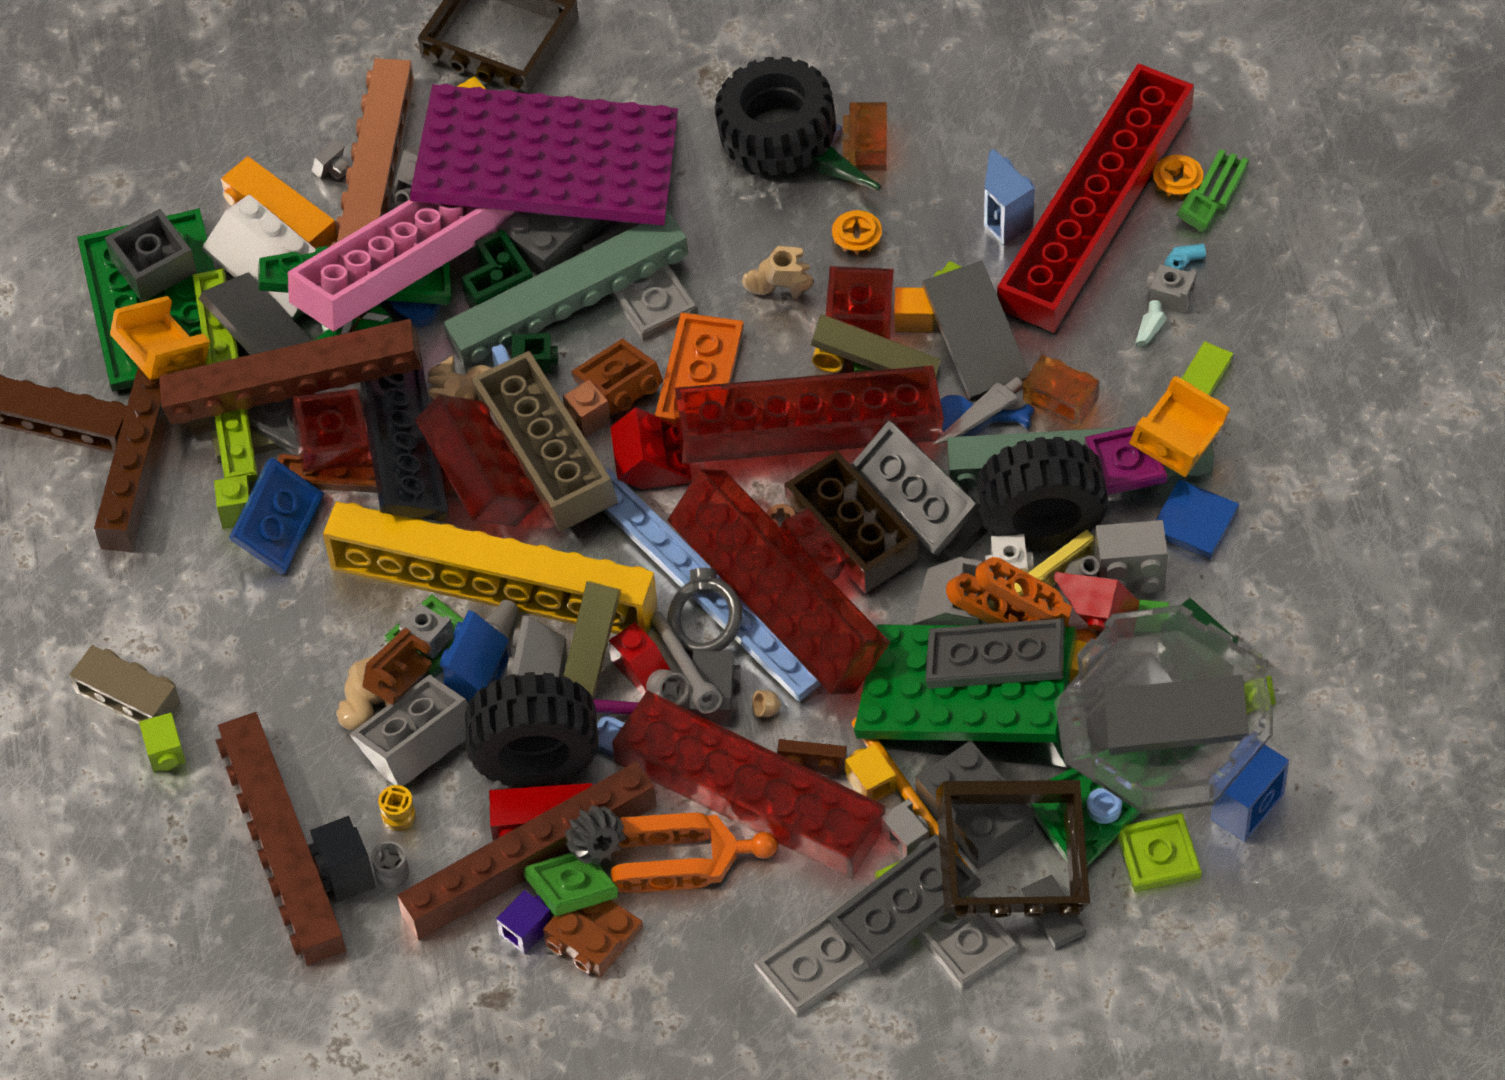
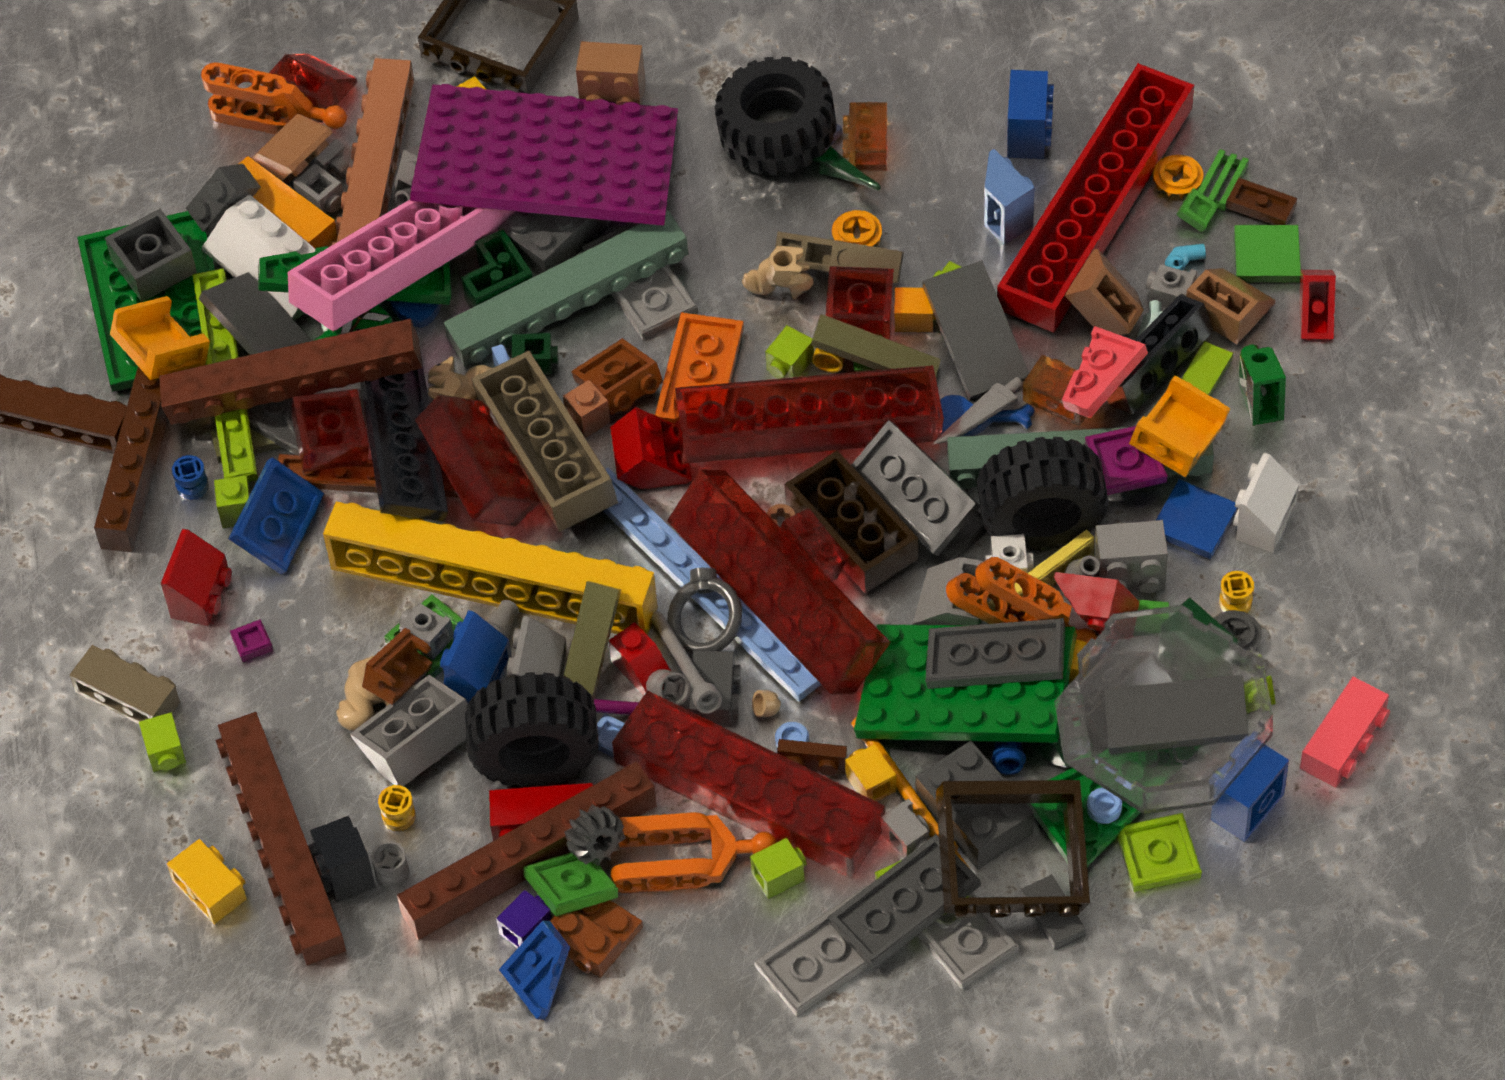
none -> red slope [161,528,232,626]
none -> yellow brick [166,839,247,925]
none -> blue wheel [172,455,209,500]
none -> dark grey brick [186,164,261,232]
none -> orange piece [201,62,347,134]
none -> magenta tile [230,619,274,663]
none -> medium nougat slope [252,114,333,184]
none -> clear red slope [269,54,357,123]
none -> light grey brick [293,163,343,213]
none -> blue wing [499,921,570,1020]
none -> medium nougat brick [576,41,646,105]
none -> lime brick [750,838,807,899]
none -> lime brick [765,325,814,384]
none -> dark tan slope [775,231,904,283]
none -> light blue tile [775,722,809,748]
none -> blue cone [992,741,1026,775]
none -> blue brick [1007,70,1054,159]
none -> coral wing [1062,326,1148,418]
none -> medium nougat slope [1064,249,1144,335]
none -> black brick [1107,294,1214,415]
none -> medium nougat slope [1186,268,1275,344]
none -> dark grey gear [1214,610,1262,658]
none -> yellow wheel [1219,571,1254,613]
none -> reddish brown plate [1226,178,1297,225]
none -> white slope [1233,453,1299,553]
none -> bright green tile [1234,225,1301,283]
none -> green torso [1239,344,1286,426]
none -> red slope [1300,269,1336,339]
none -> coral brick [1300,676,1390,788]

